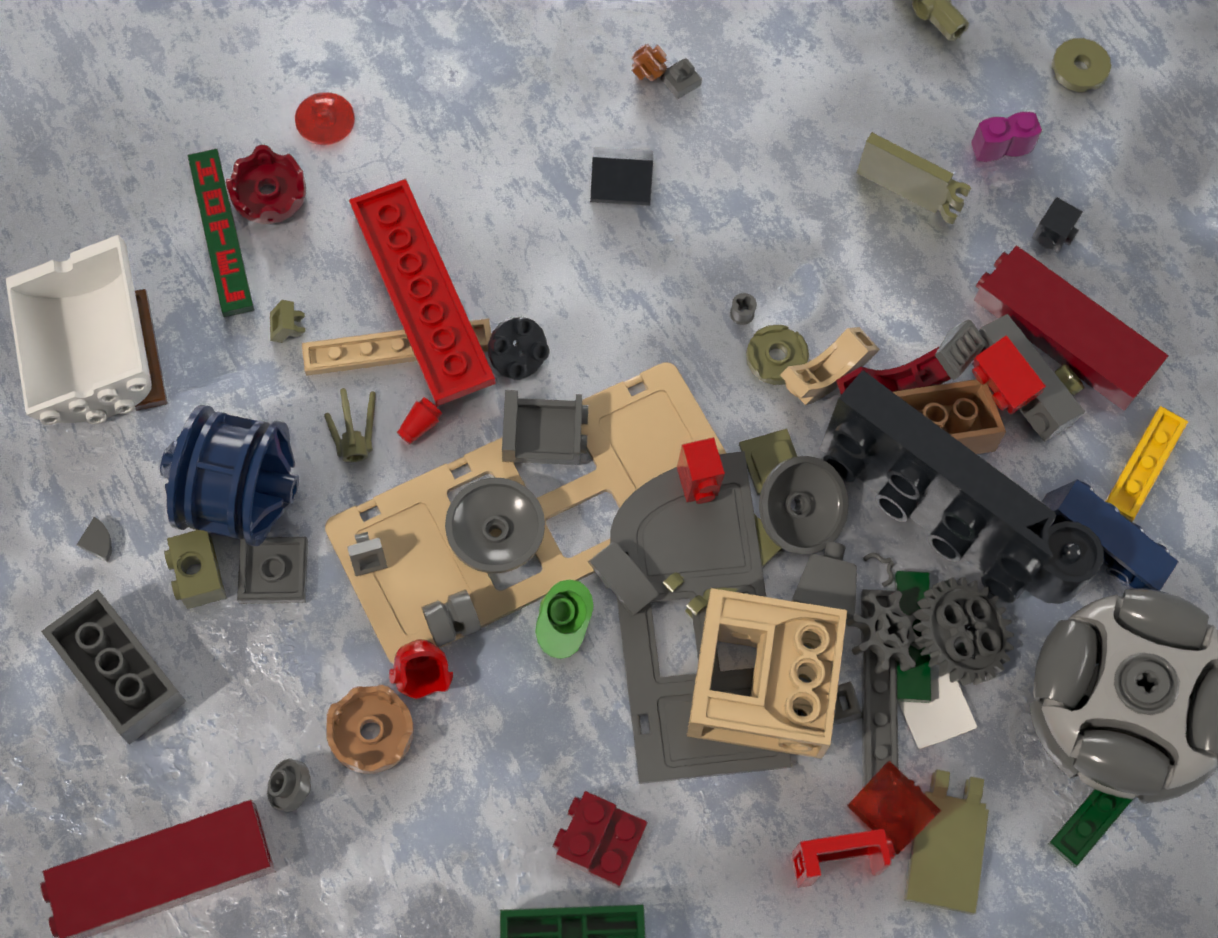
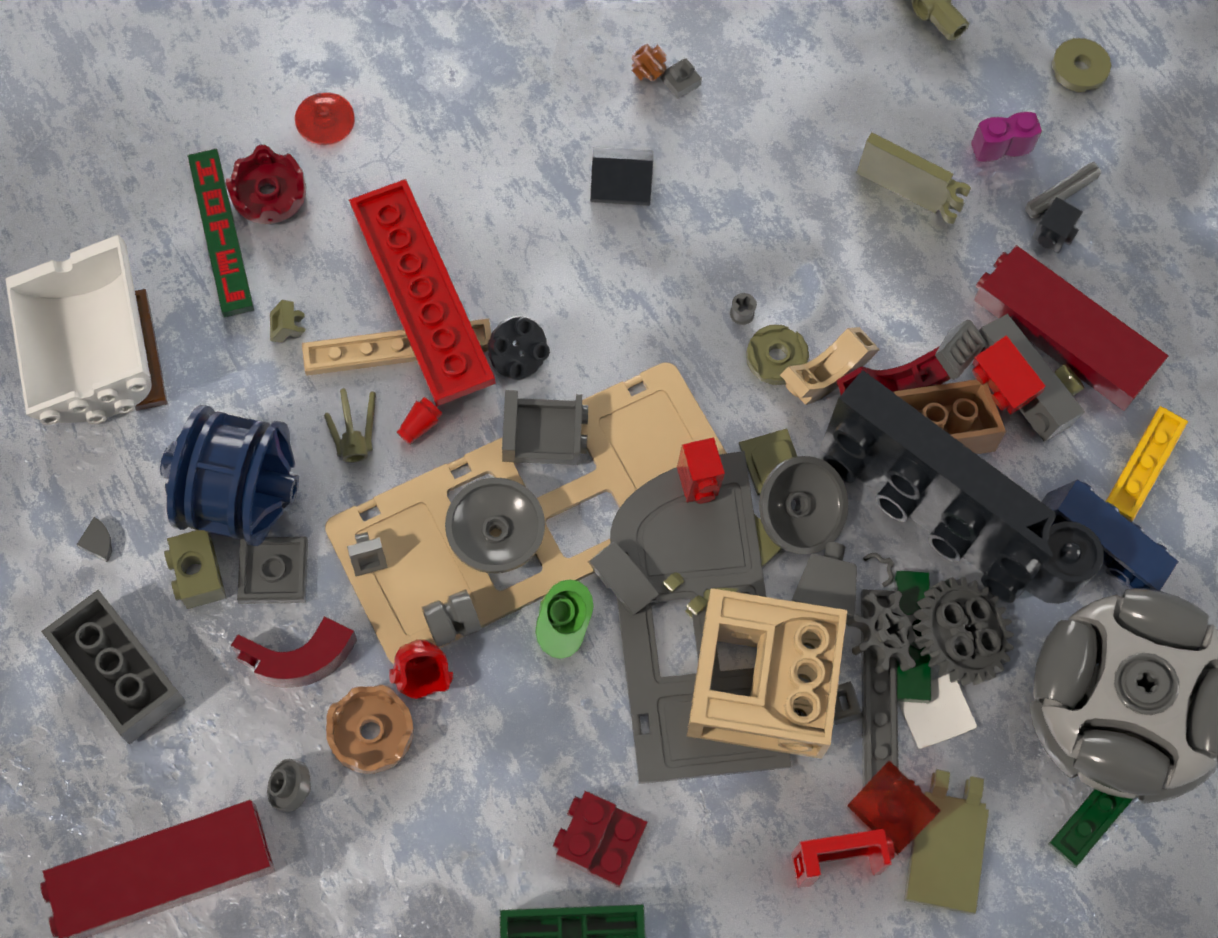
none -> dark red arch [231,616,357,688]
none -> dark grey axle [1025,162,1101,218]

